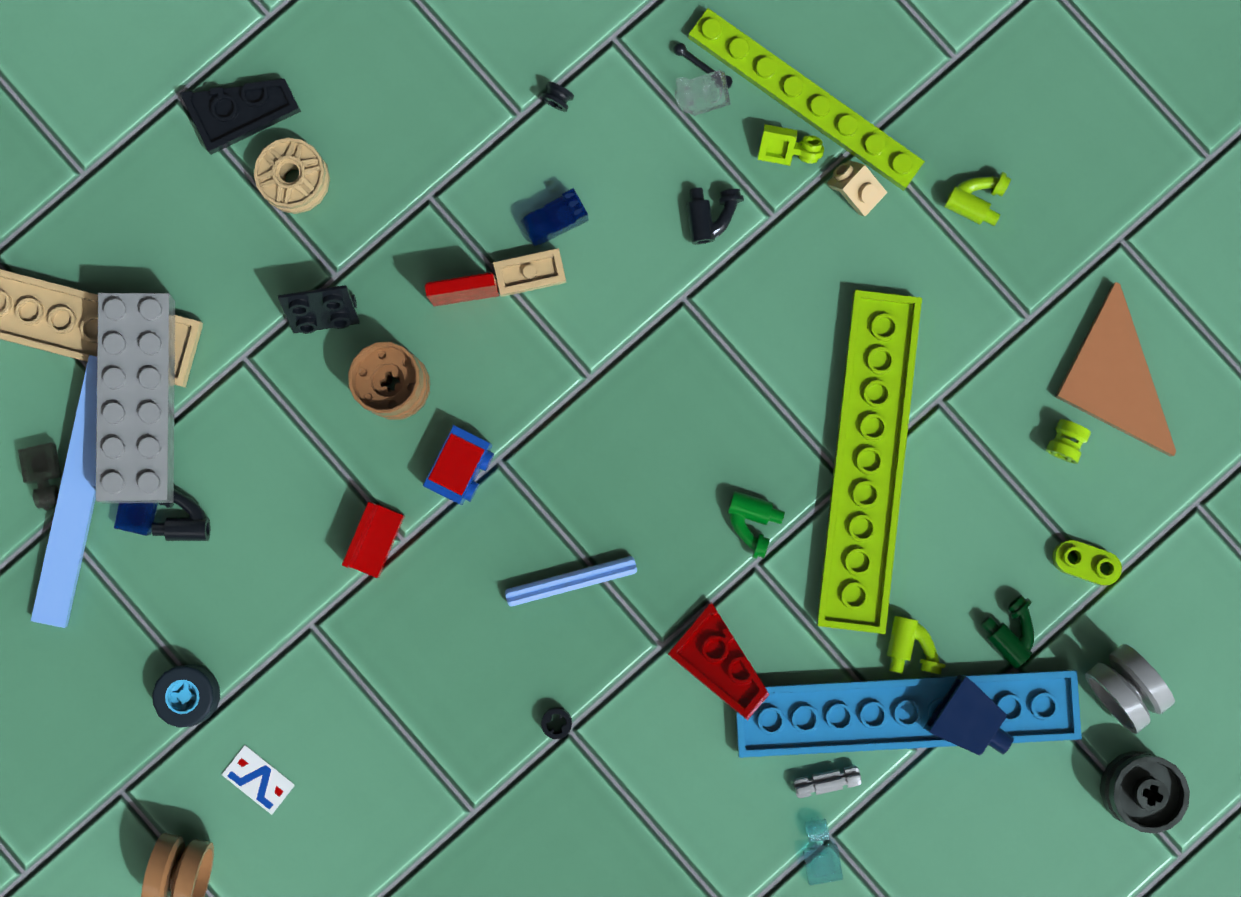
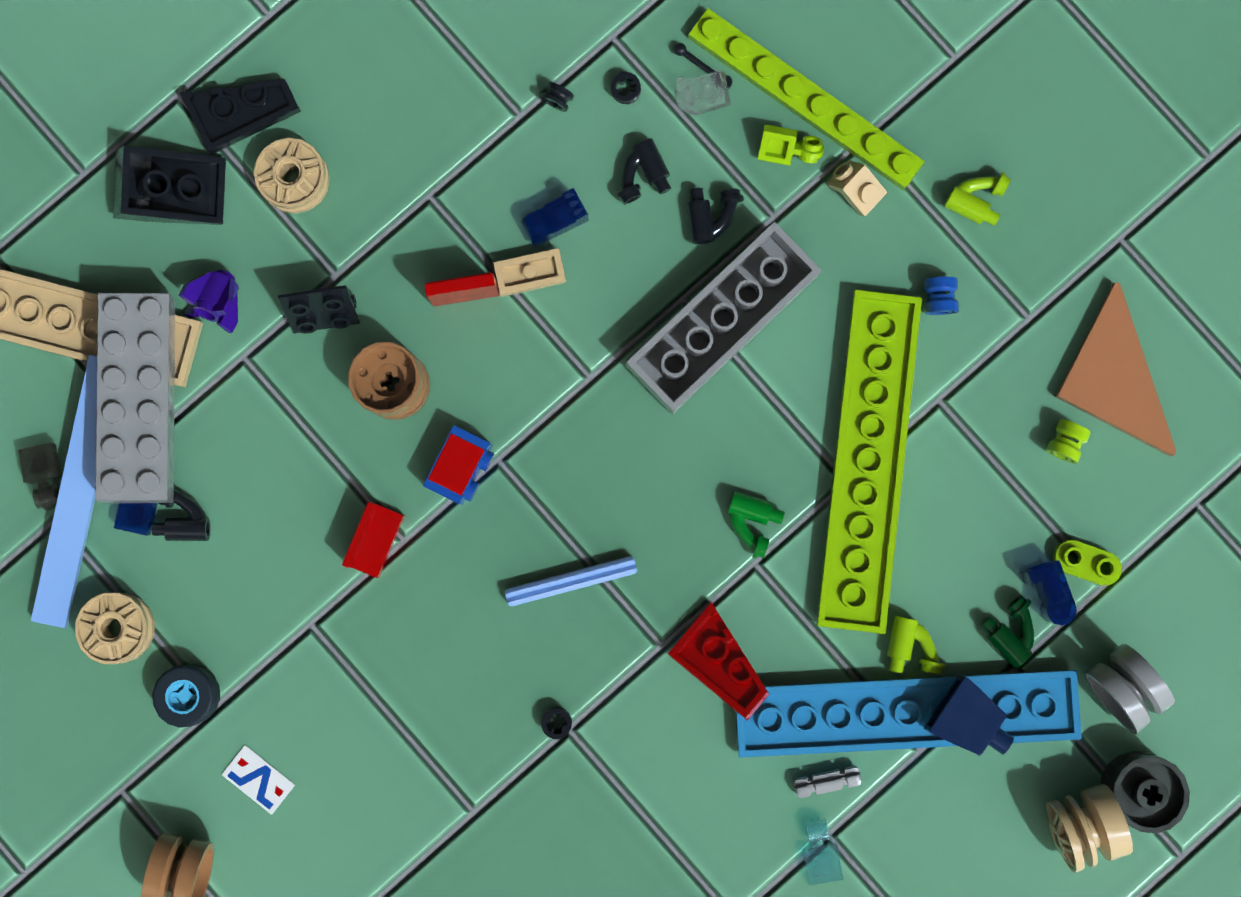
none -> tan wheel [75,593,155,664]
none -> black slope [113,146,226,225]
none -> dark purple brick [178,269,239,333]
none -> black bush [611,72,641,105]
none -> black plant [617,138,672,205]
none -> light grey brick [626,221,822,415]
none -> blue wheel [923,277,959,315]
none -> clear blue leg [1020,560,1077,625]
none -> tan wheel [1046,784,1133,873]

